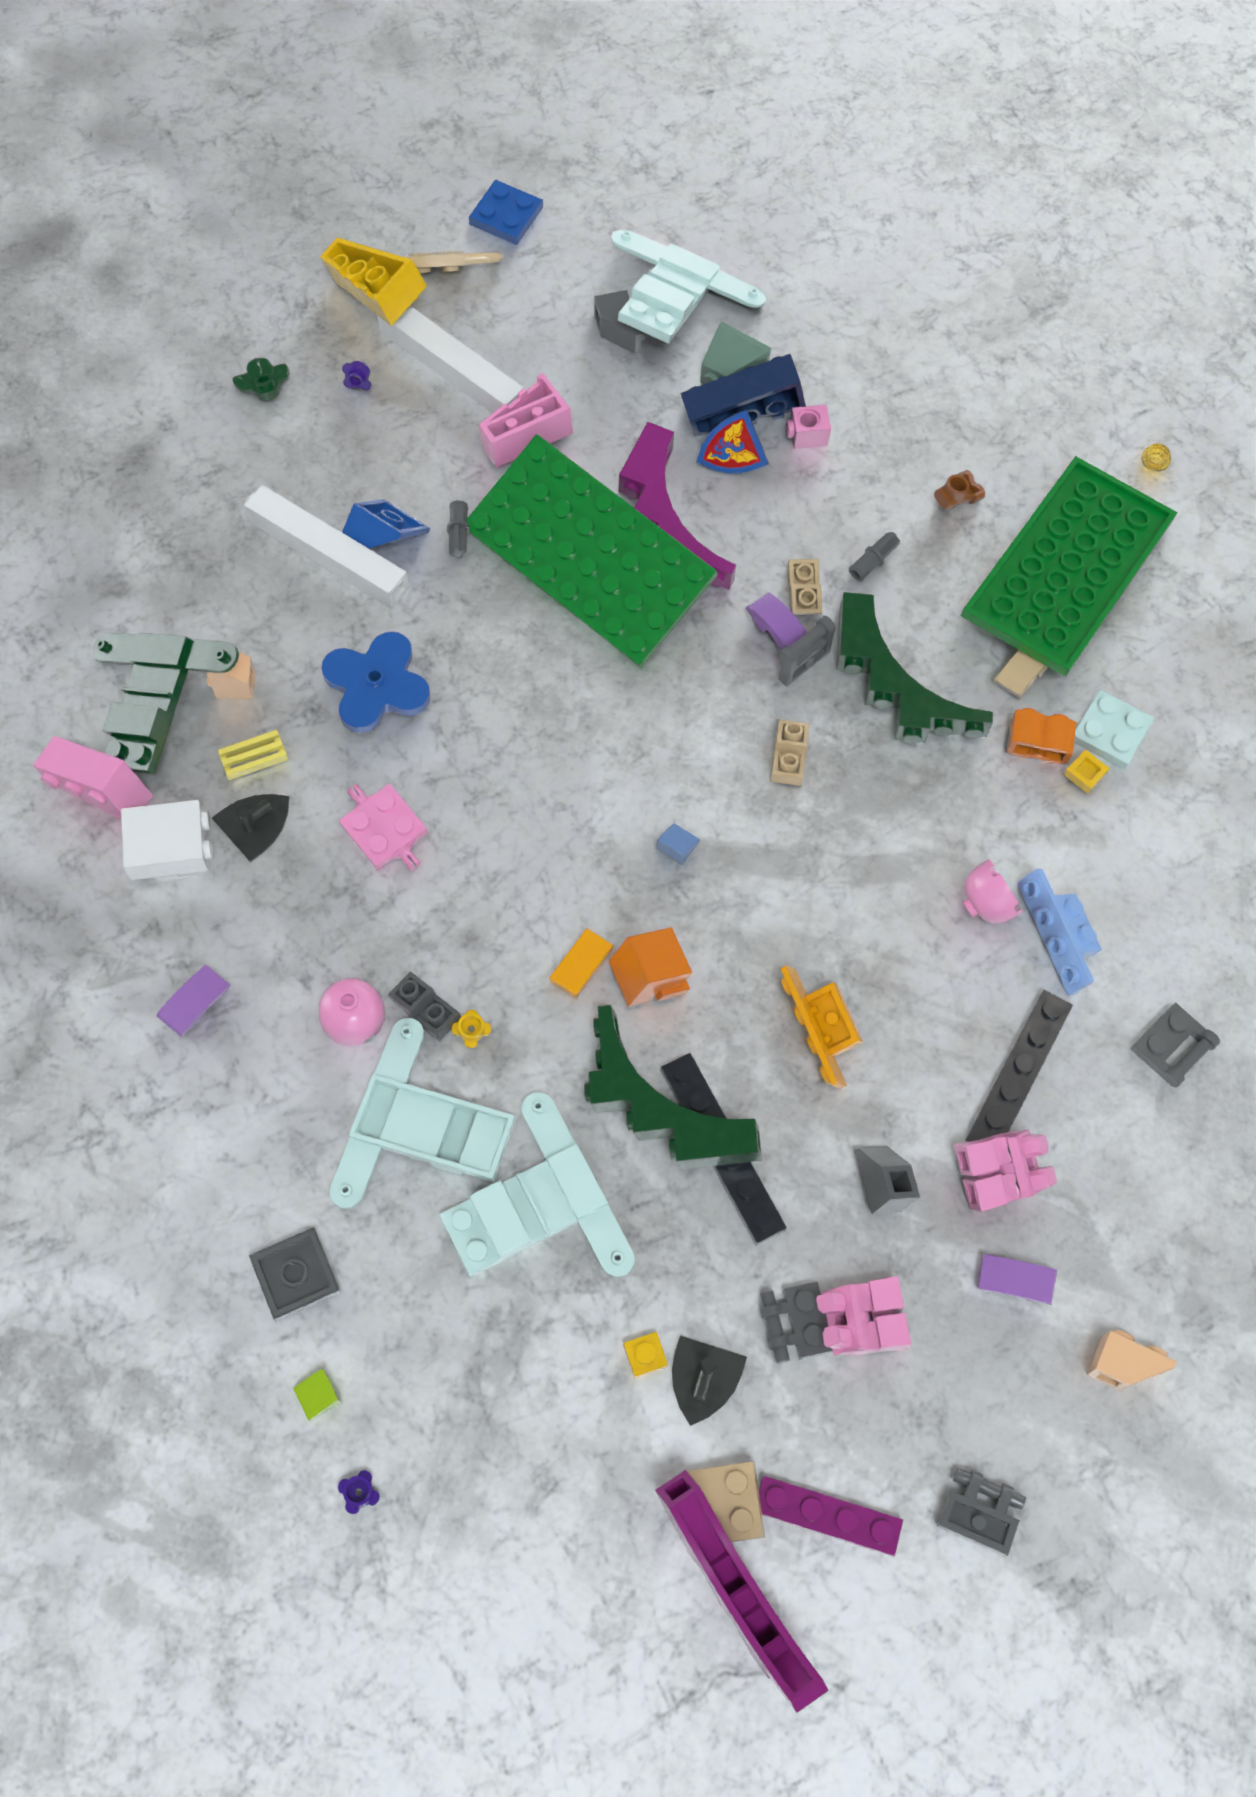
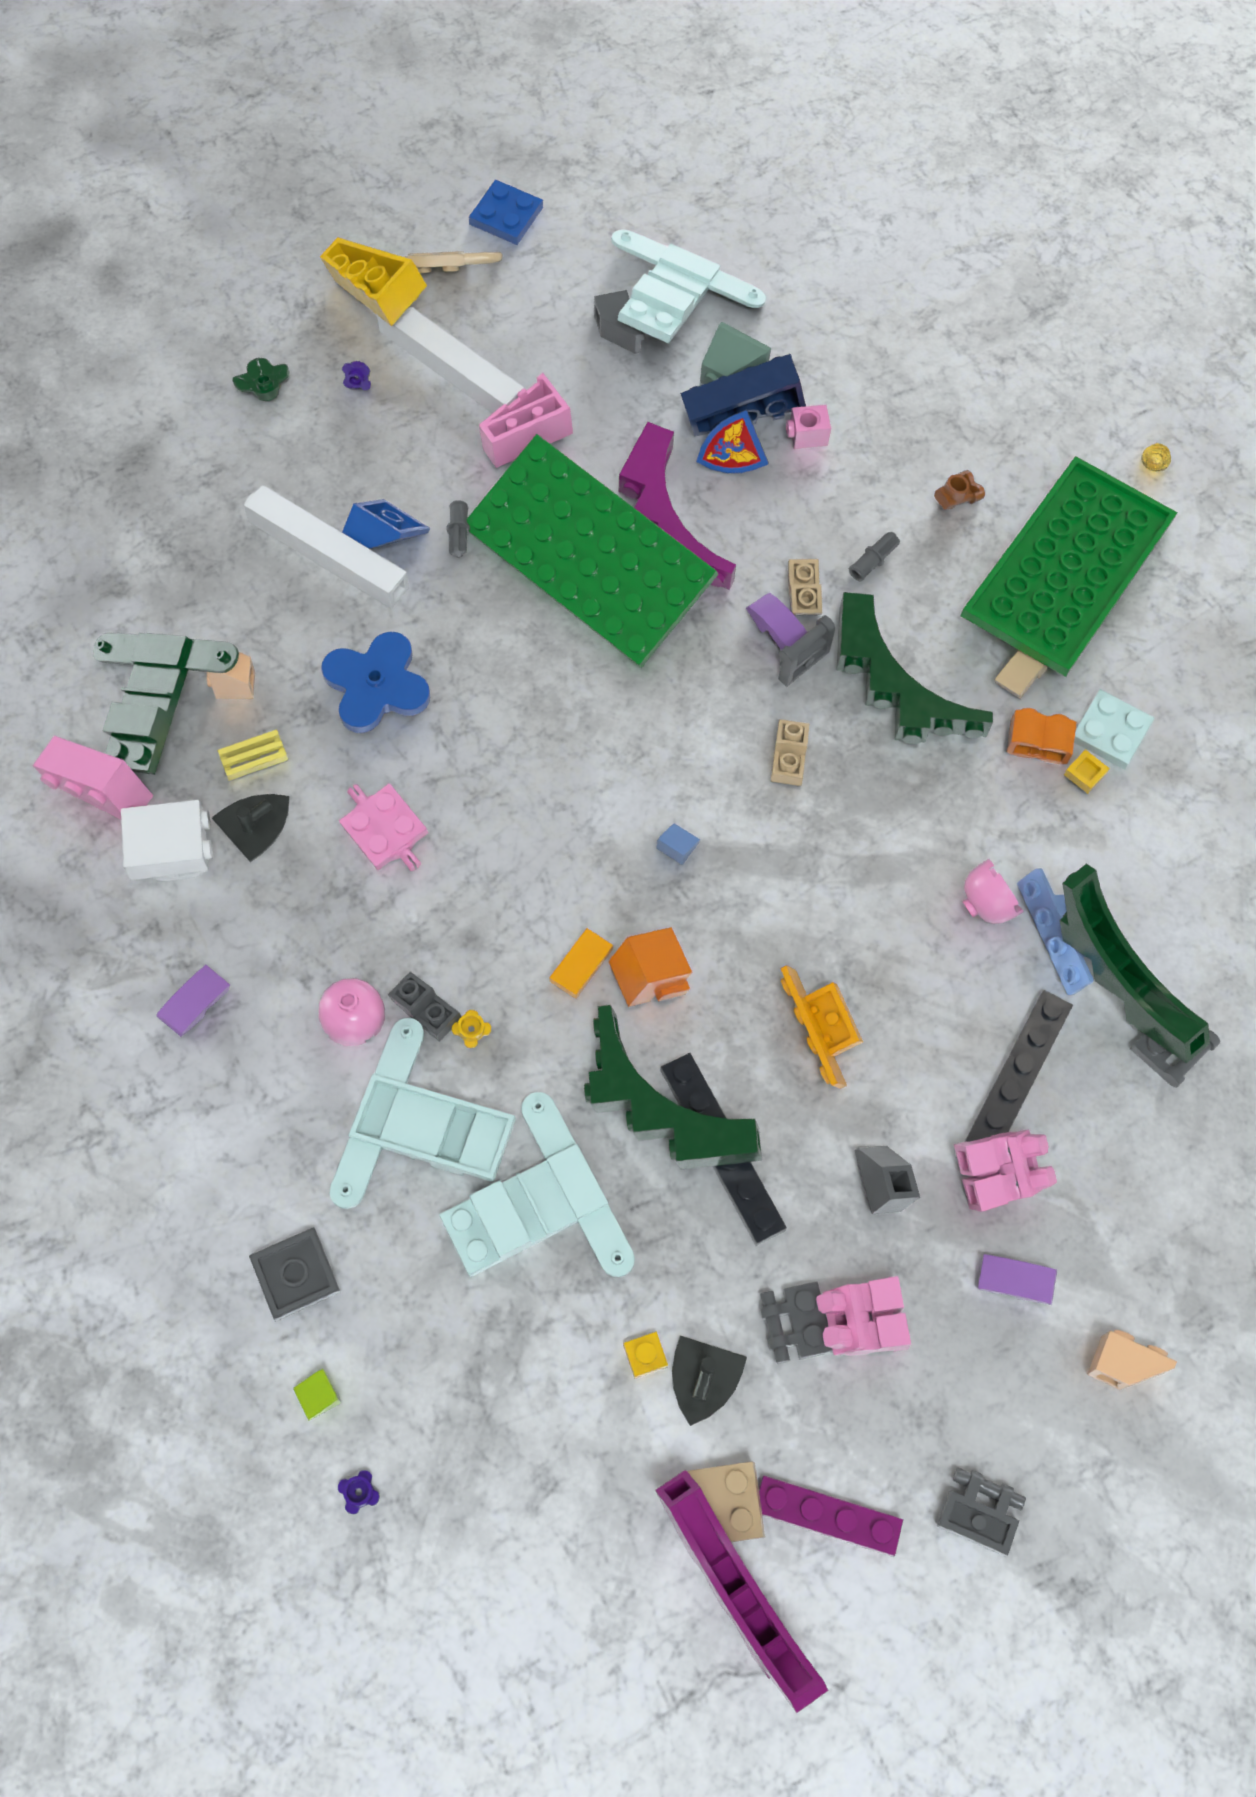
none -> dark green arch [1060,863,1210,1064]

